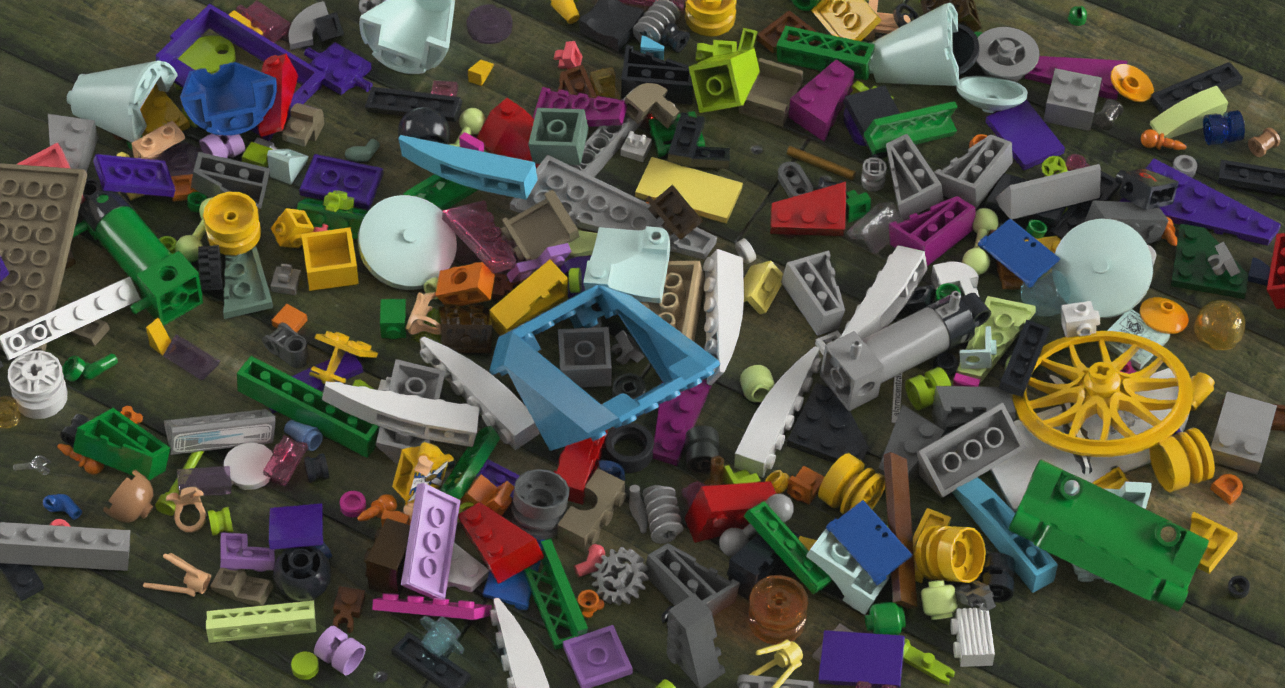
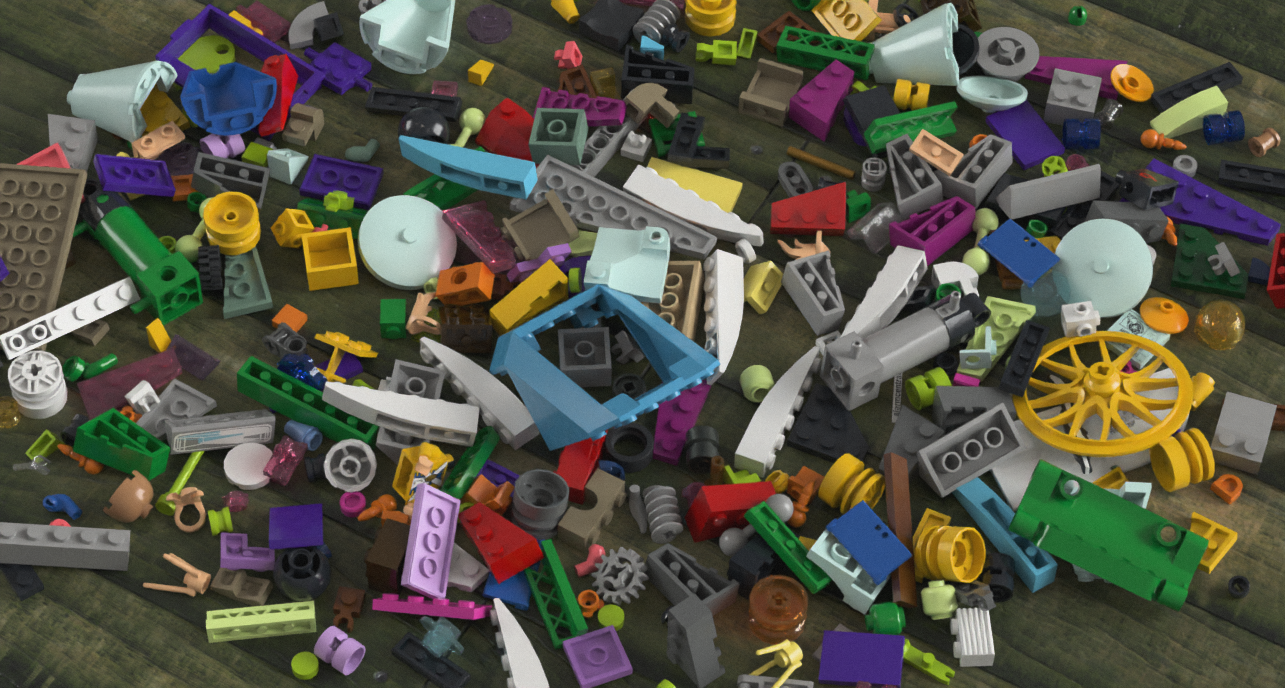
clear purple panel [177,466,232,496] -> none
light grey tile [271,264,301,295] -> none
dark pink tile [459,132,484,152] -> none
dark brown bracket [646,184,703,240] -> none
lime slope [689,48,760,113] -> none
none -> lime piece [25,429,65,464]
none -> clear pink wing [77,348,183,420]
none -> white tile [125,380,160,416]
none -> light grey wing [136,378,217,441]
none -> clear pink plate [222,491,249,512]
none -> clear blue plate [277,354,328,391]
none -> white cylinder [324,439,377,492]
none -> lime tile [598,604,624,631]
none -> white slope [623,164,764,246]
none -> light nougat piece [777,231,830,260]
none -> orange bar [786,481,814,528]
none -> yellow wheel [893,79,931,111]
none -> light nougat piece [909,129,964,176]
none -> clear blue wheel [1062,118,1101,149]

